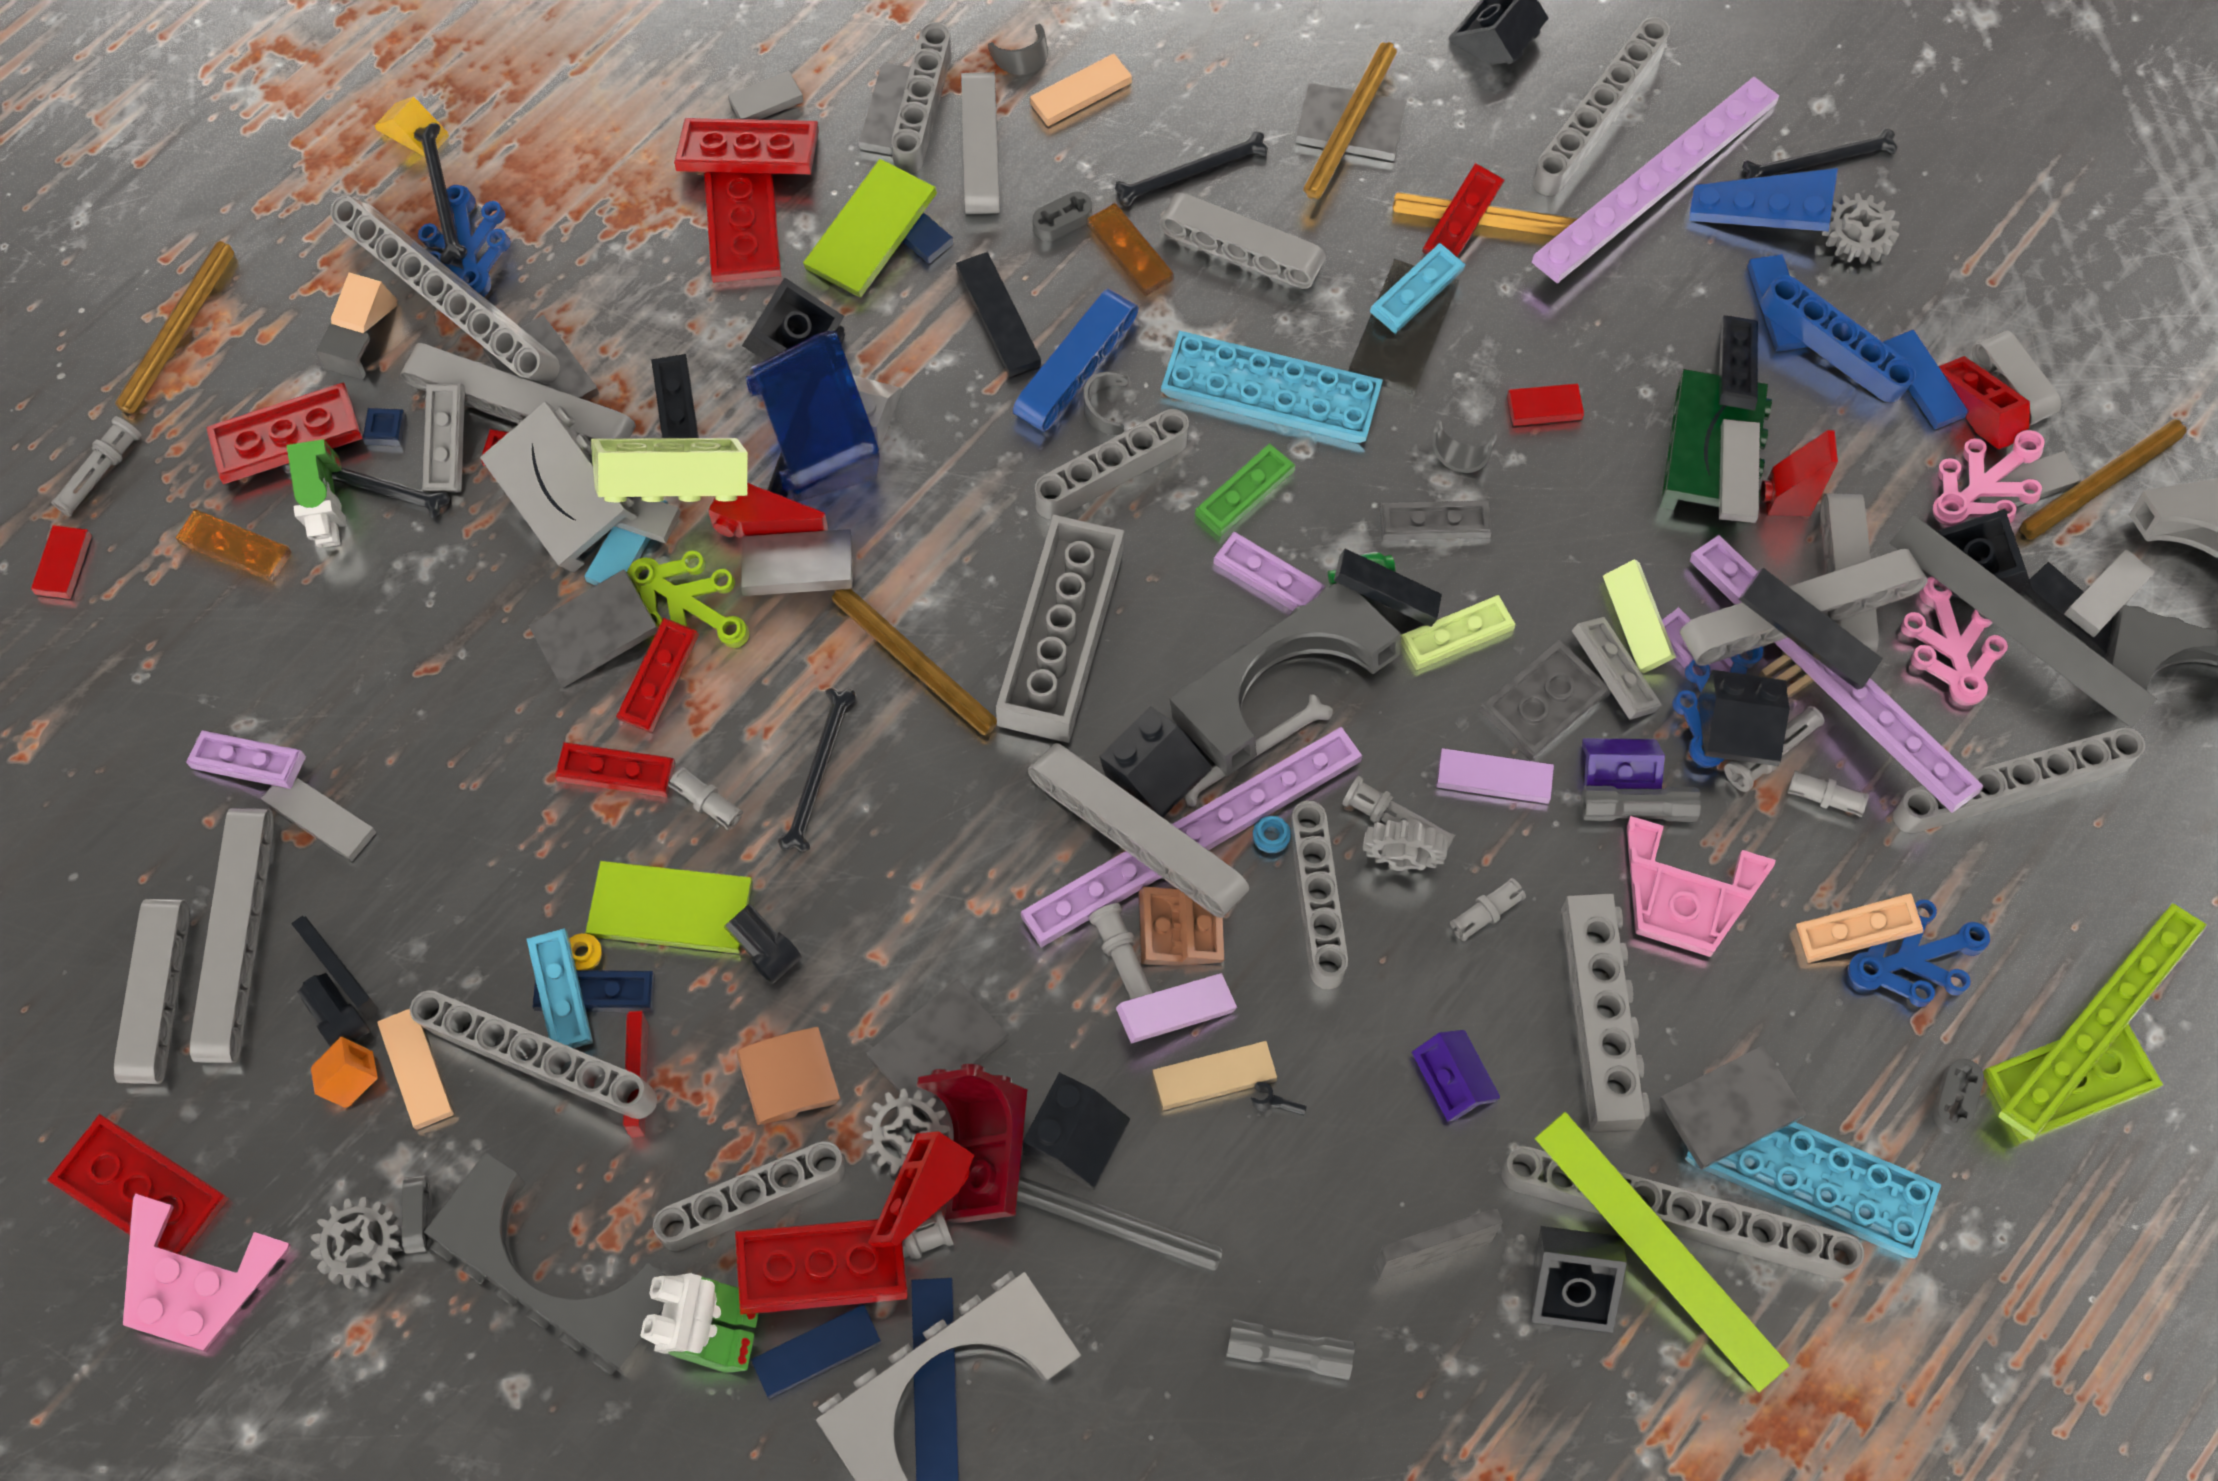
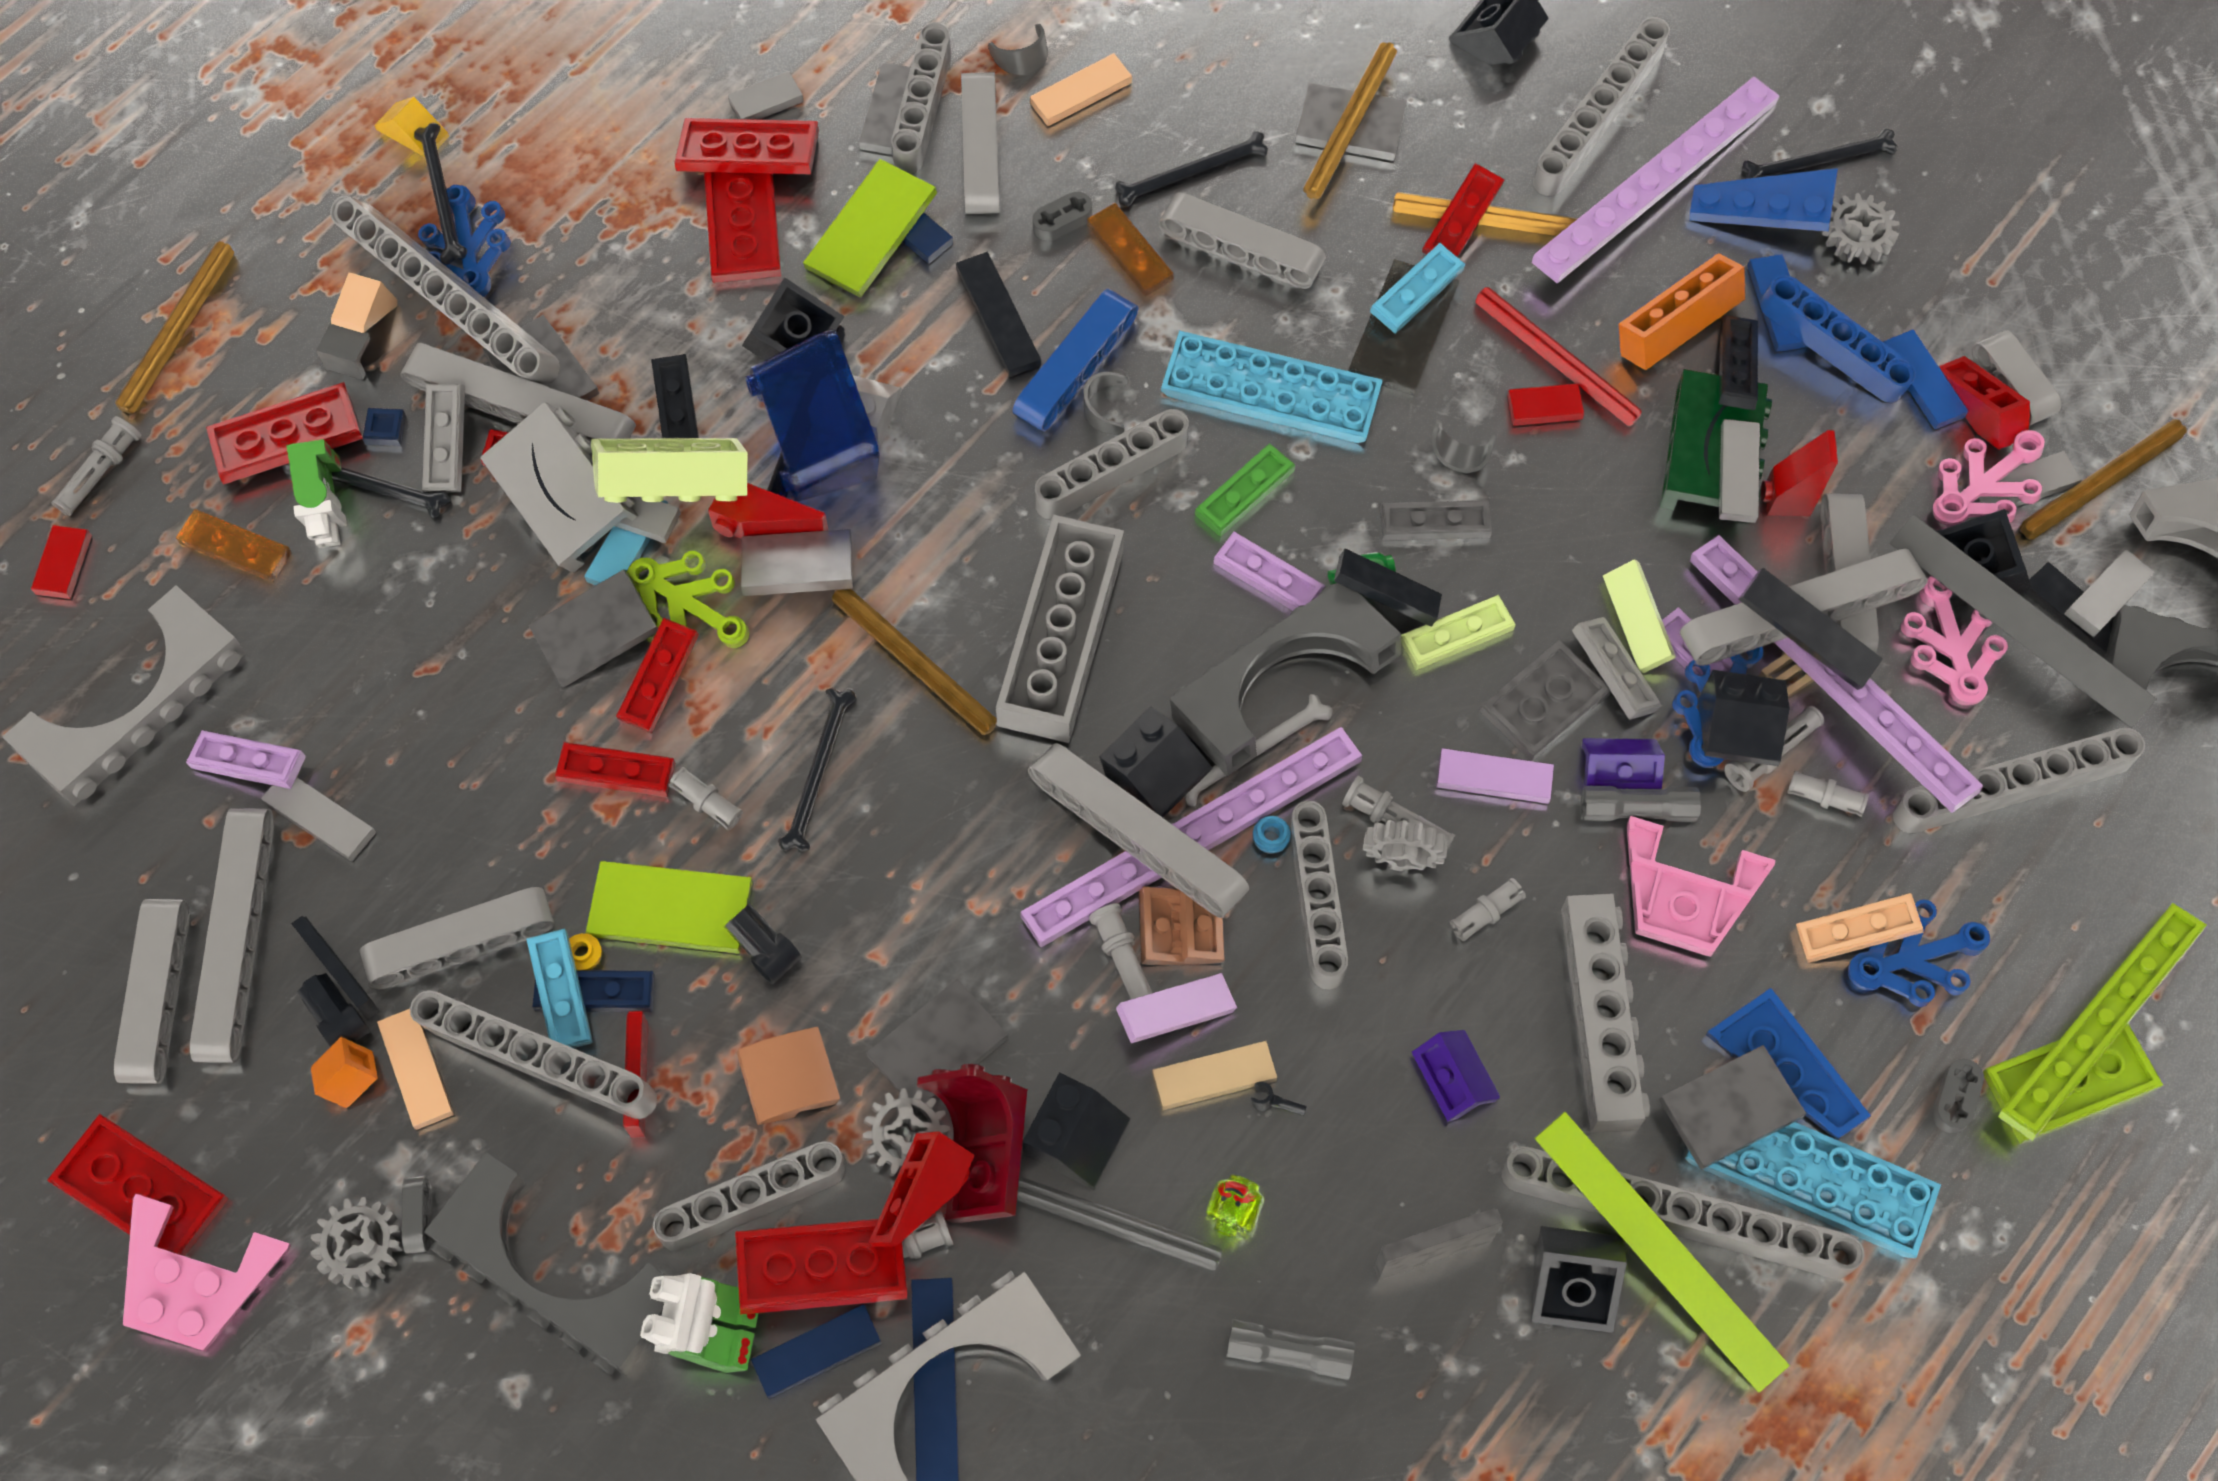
none -> light grey arch [2,585,246,806]
none -> light grey beam [359,887,555,990]
none -> clear neon green head [1206,1174,1265,1239]
none -> axle [1475,287,1642,426]
none -> orange brick [1618,253,1745,370]
none -> blue wing [1706,988,1871,1140]

